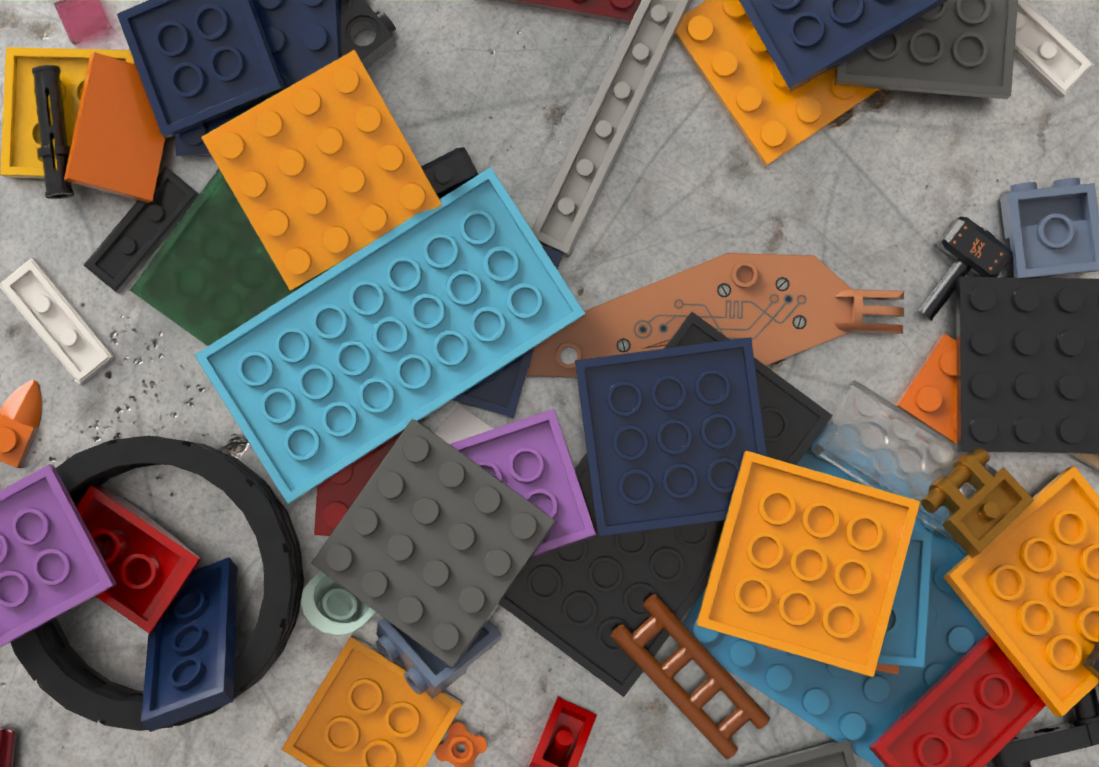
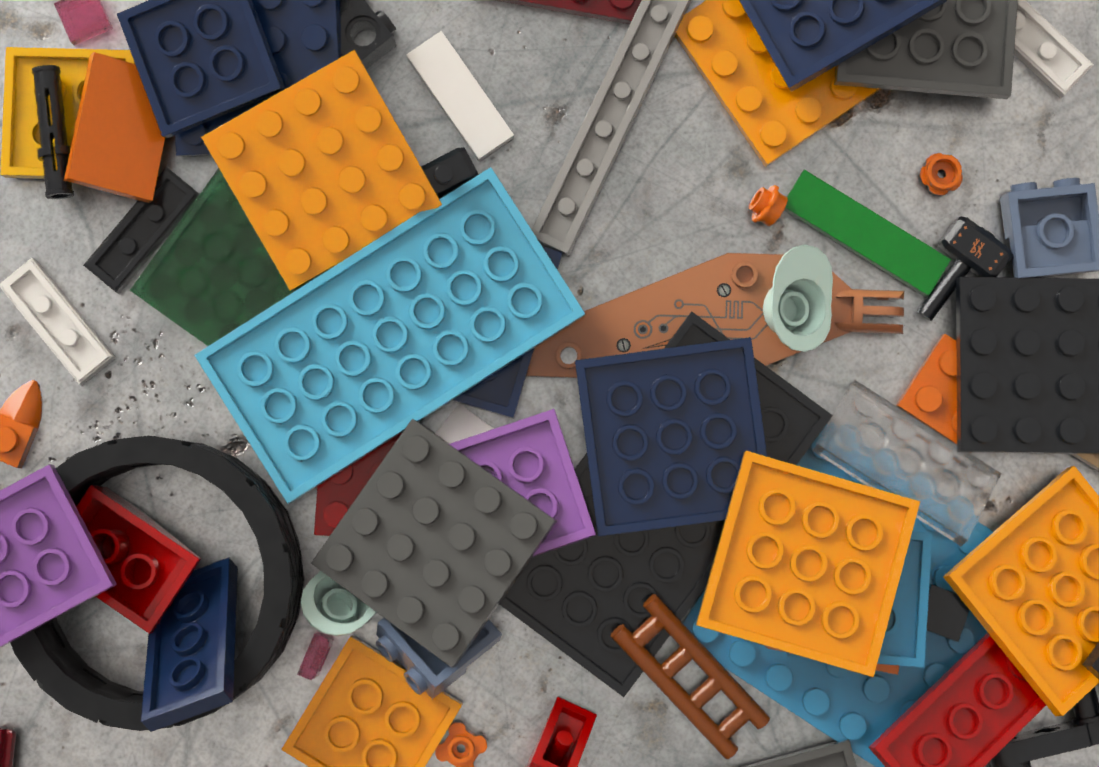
pearl gold plate [921,448,1034,558] -> none
none -> clear pink tile [297,631,334,680]
none -> white tile [406,31,514,162]
none -> orange plate [749,185,788,226]
none -> light aqua piece [763,244,833,352]
none -> green tile [784,169,951,297]
none -> orange plate [920,153,963,195]
none -> black tile [927,584,969,642]

